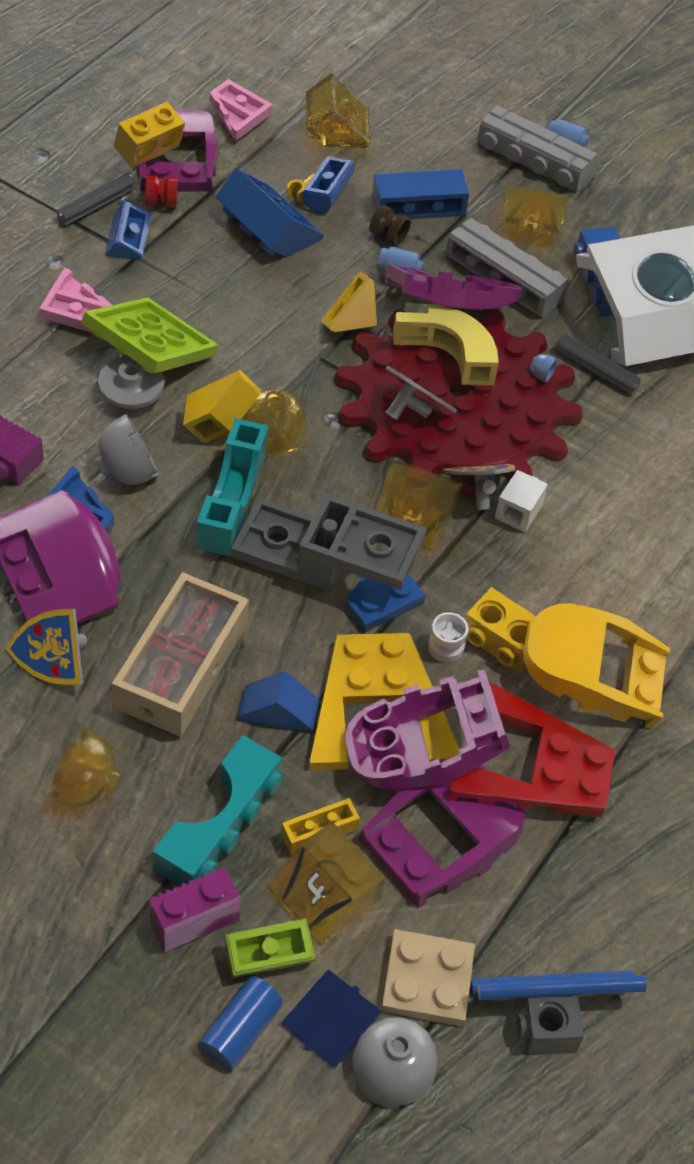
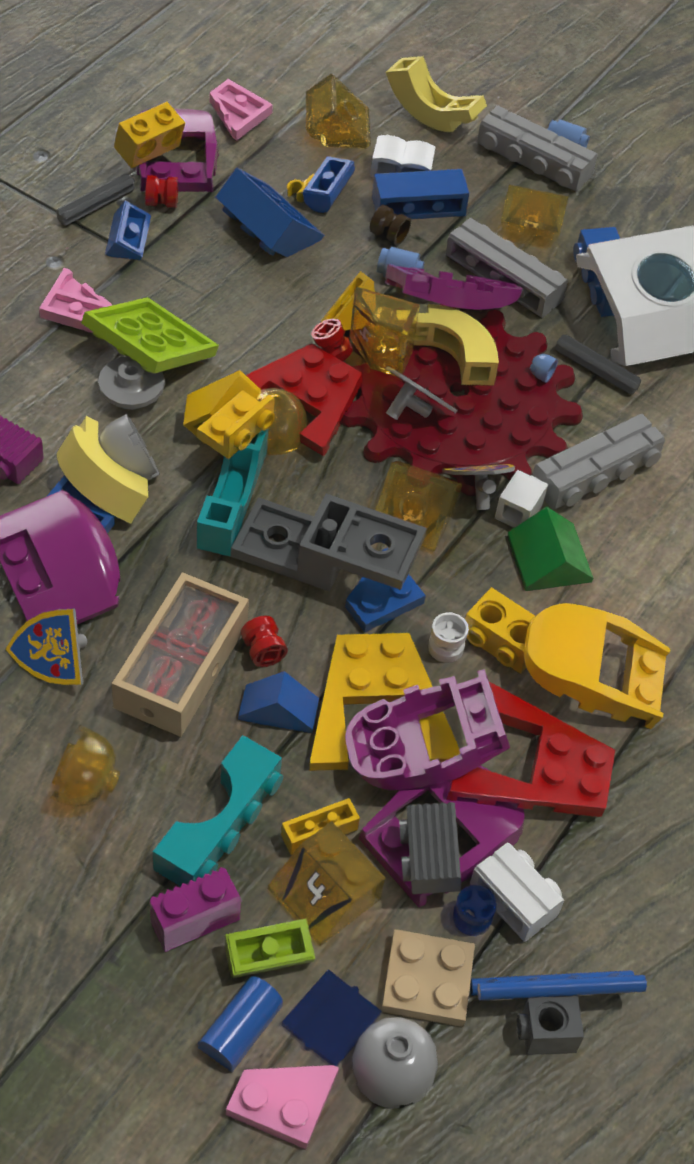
none -> light yellow arch [57,416,148,524]
none -> yellow bracket [197,390,275,459]
none -> bright pink wing [226,1065,339,1149]
none -> red wheel [241,616,288,667]
none -> red wing [246,343,363,456]
none -> red wheel [311,318,353,361]
none -> clear yellow slope [350,287,420,376]
none -> white brick [370,135,436,177]
none -> light yellow arch [386,56,487,132]
none -> dark grey brick [399,802,461,894]
none -> clear blue wheel [453,885,497,936]
none -> white brick [470,842,564,942]
none -> green slope [507,506,594,591]
none -> light grey brick [532,414,665,509]

